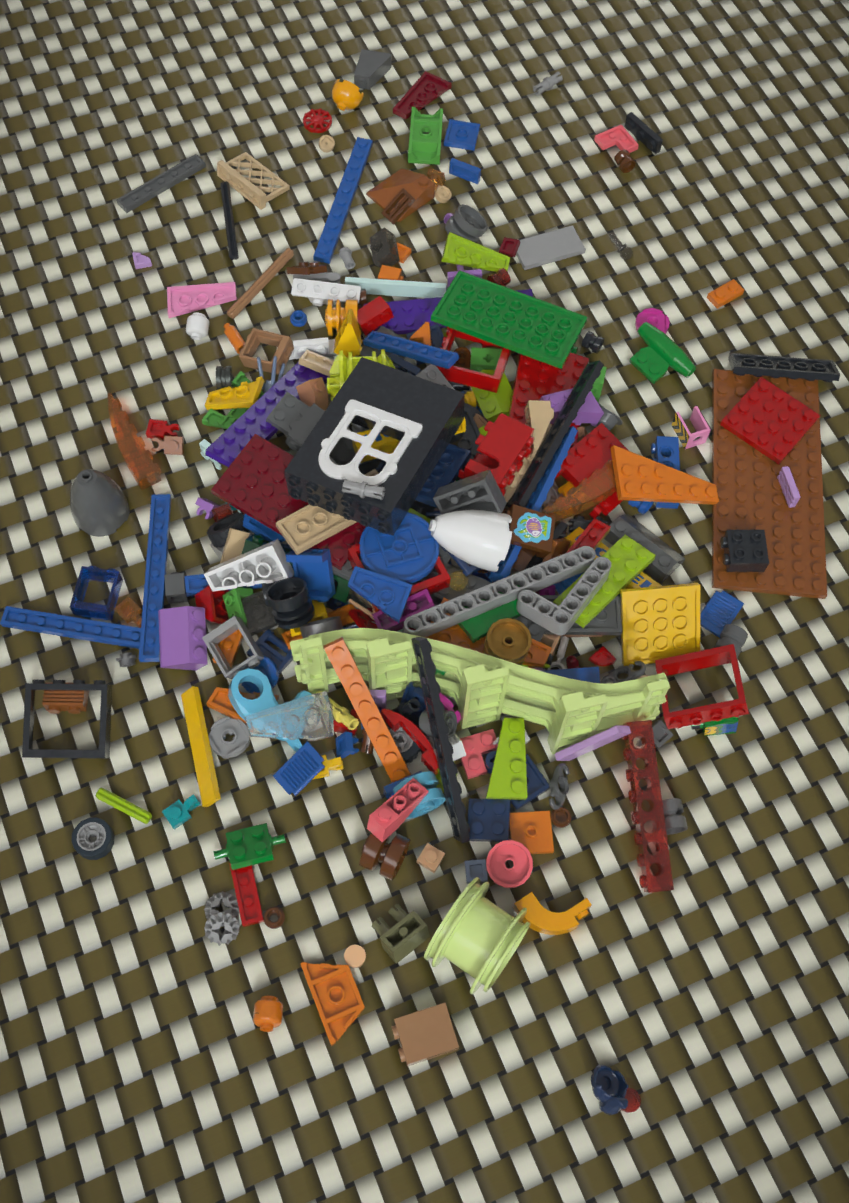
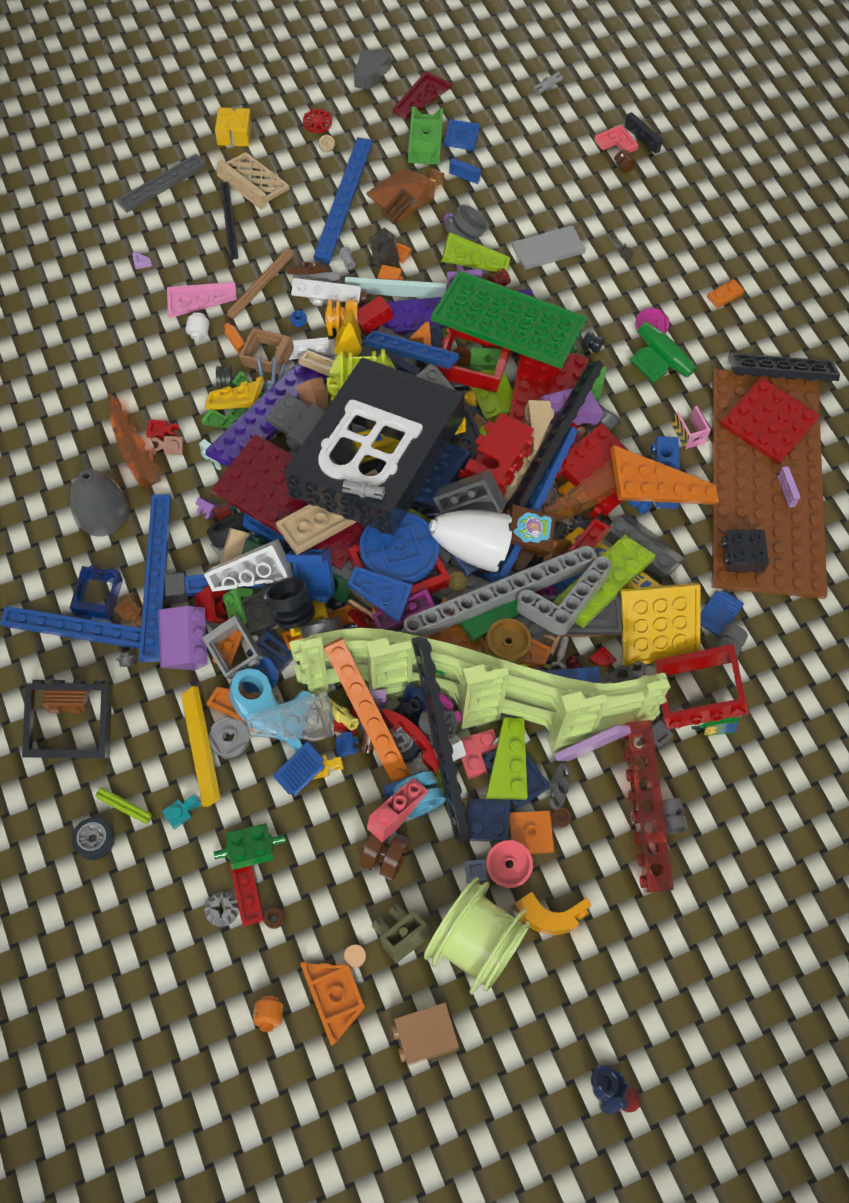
light grey gear [204,912,239,946] -> none
light orange cylinder [332,79,364,111] -> none
light nougat plate [416,843,445,873] -> none
tan tile [435,186,452,203] -> none
dark red tile [499,237,521,257] -> none
none -> yellow piece [215,107,252,147]

